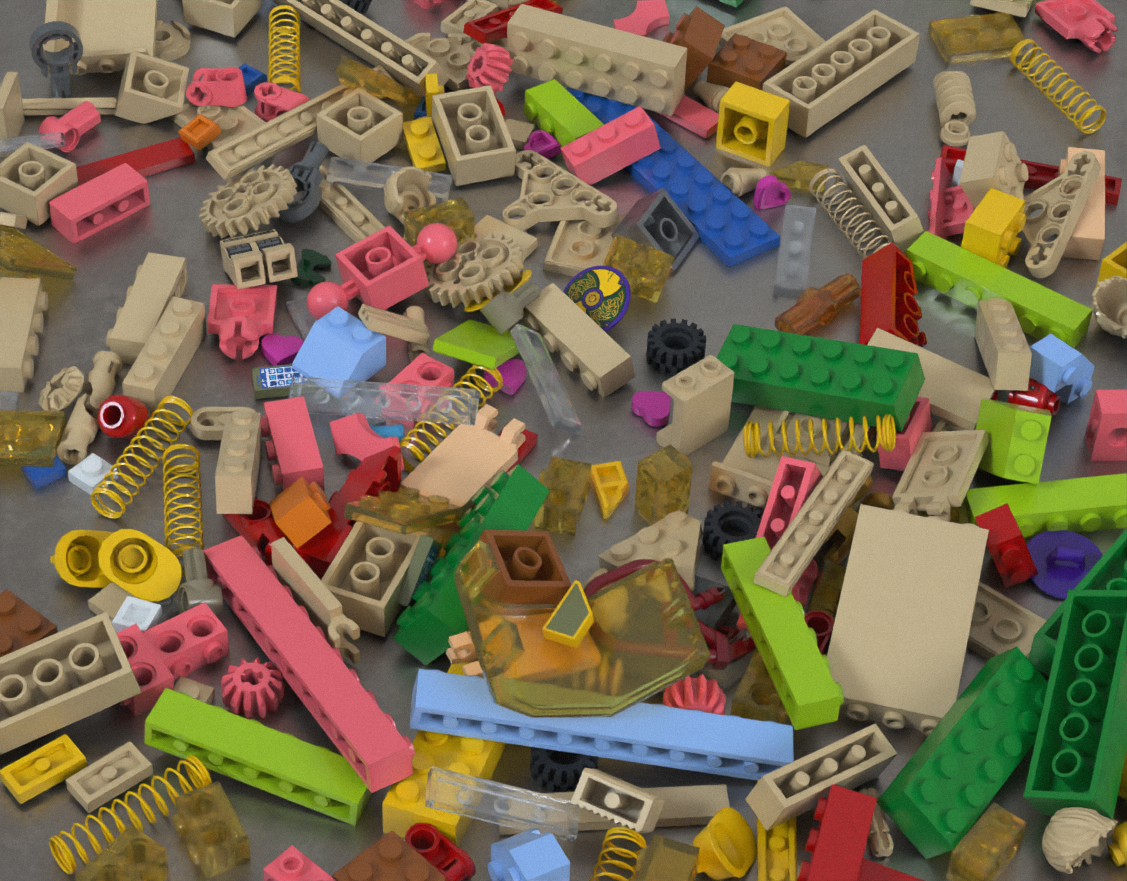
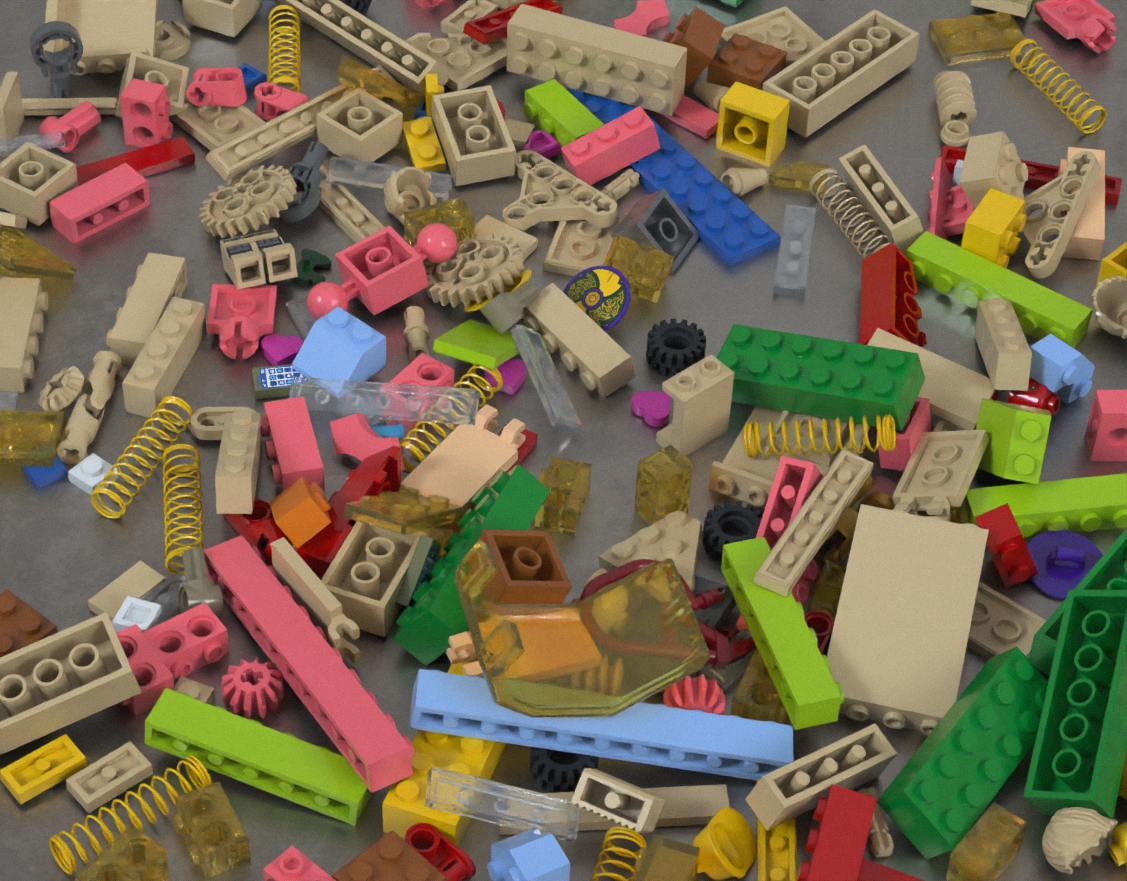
yellow piece [50,529,113,588] -> none
red head [98,394,149,440] -> none
yellow piece [98,529,182,602] -> none
orange tile [178,114,222,151] -> none
tan tile [358,304,430,345] -> none
coral gear [466,43,513,95] -> none
tile [542,580,594,648] -> none
yellow tile [587,461,629,519] -> none
dark pink tile [753,175,791,210] -> none
clear orange piece [774,273,861,335] -> none
none -> coral brick [120,78,173,148]
none -> tan axle [600,169,640,202]

